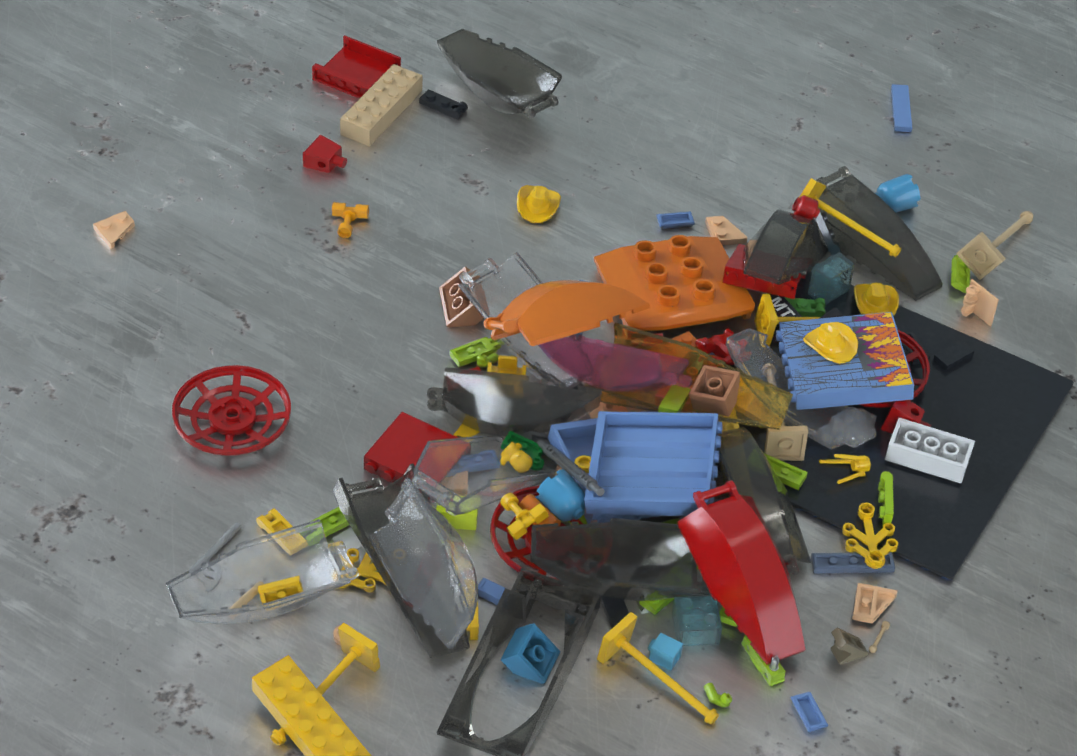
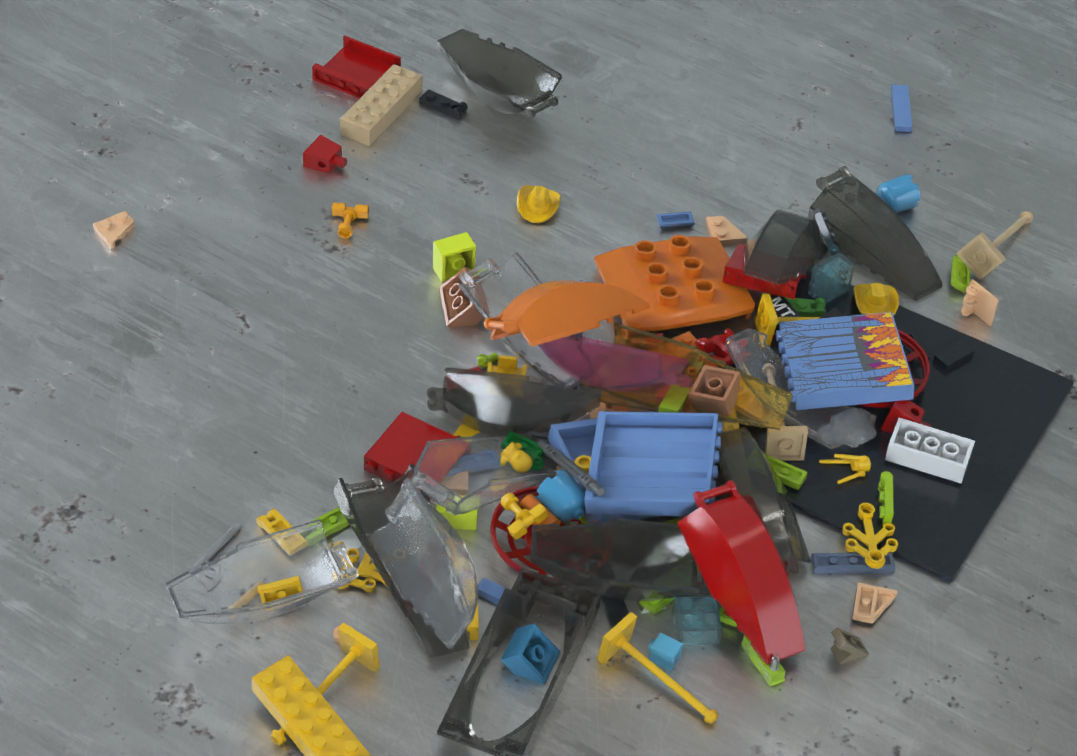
red dish [172,365,291,456] -> none
lime hinge [450,337,502,367] -> none
lime arm [703,683,732,708] -> none
medium blue tile [790,692,828,732] -> none
red head [792,195,820,222] -> none
yellow tile [799,178,901,257] -> none
yellow hat [803,322,858,364] -> none
tan hinge [869,621,890,653] -> none
none -> neon yellow brick [433,232,476,282]

